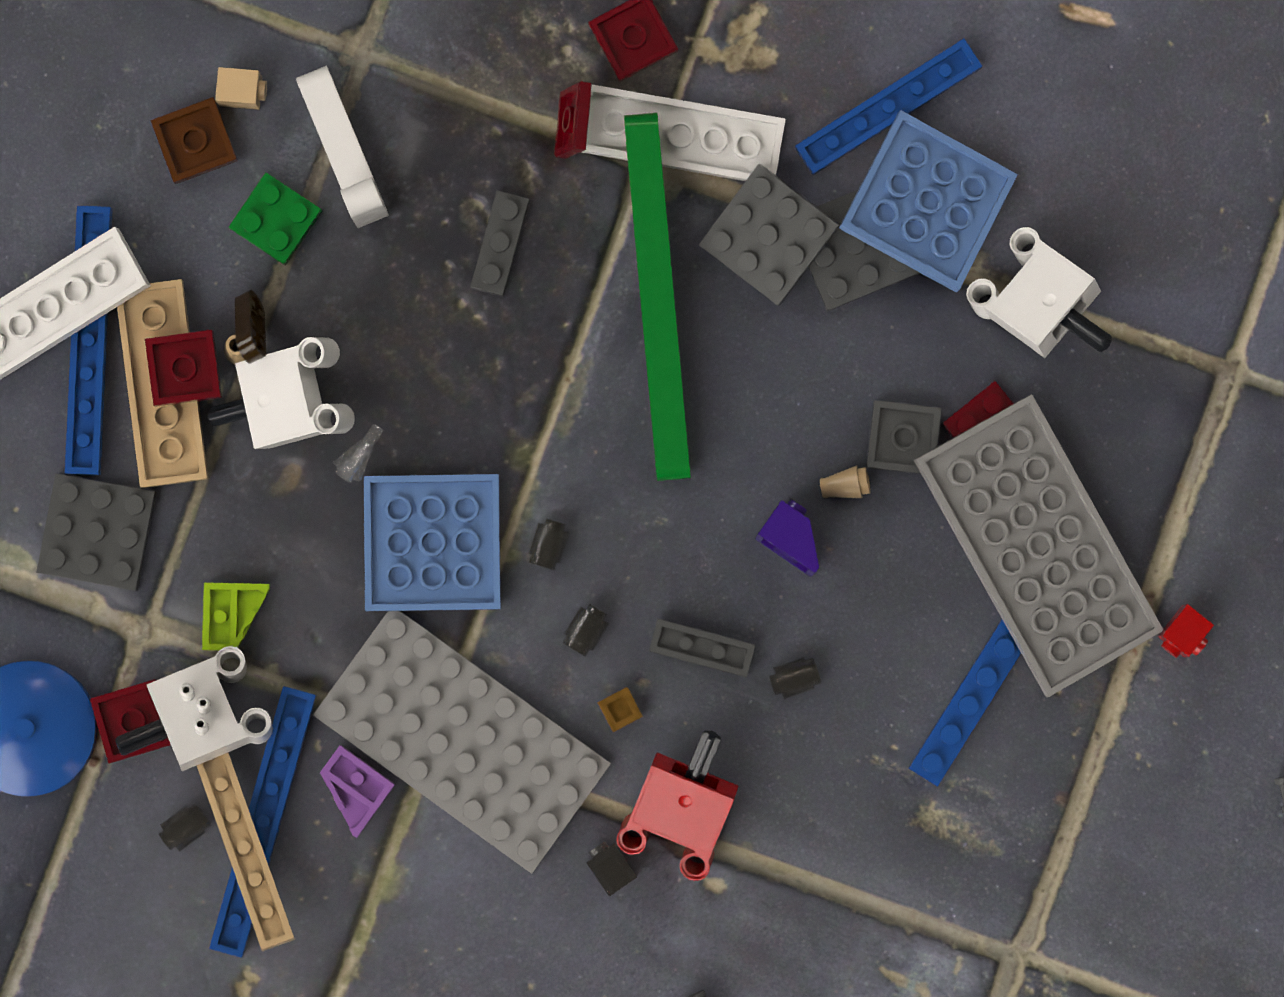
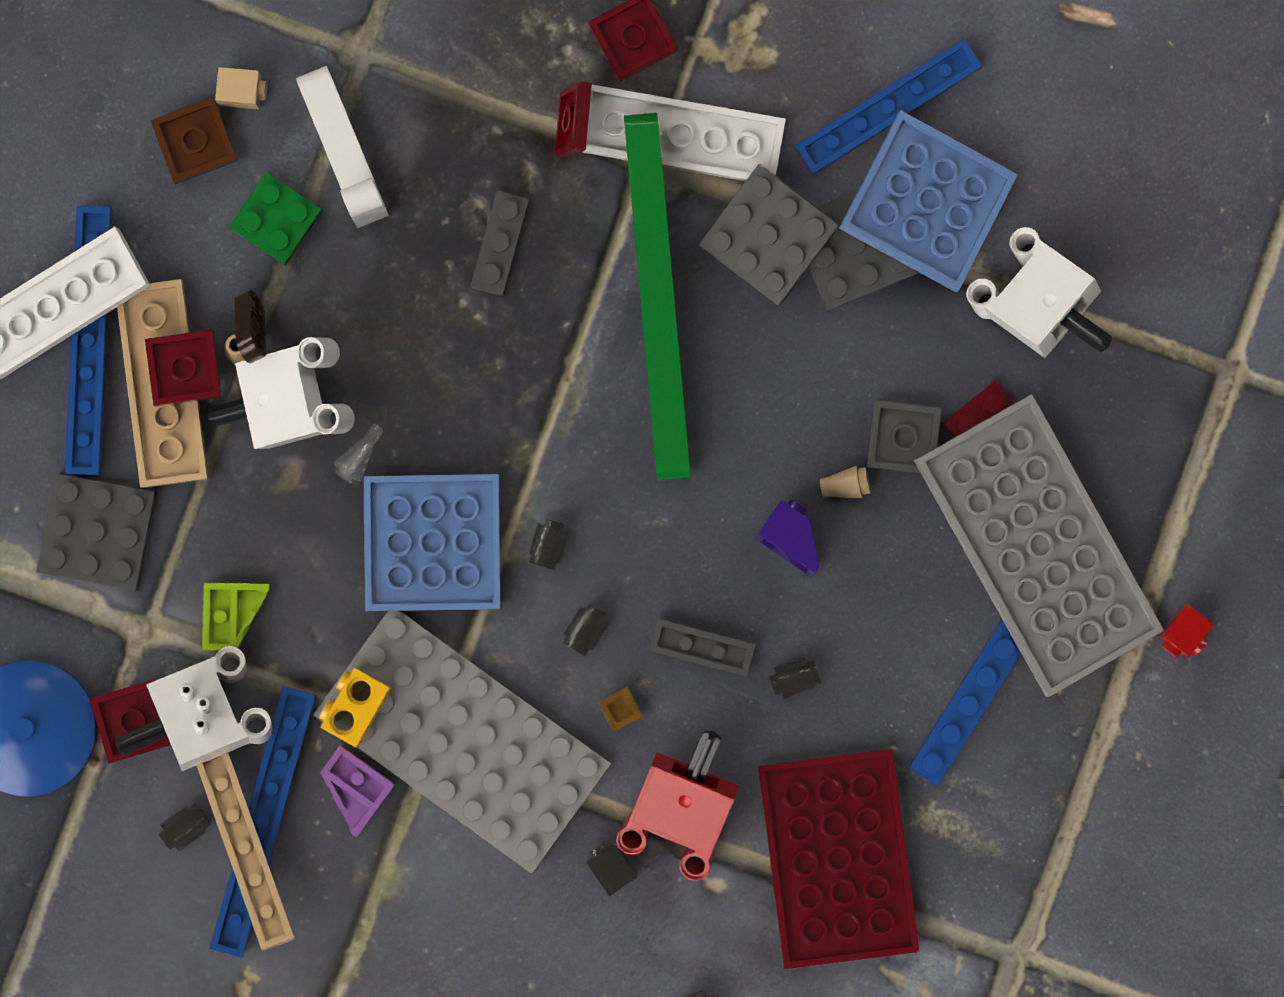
none -> yellow brick [319,668,392,748]
none -> dark red plate [758,749,919,969]

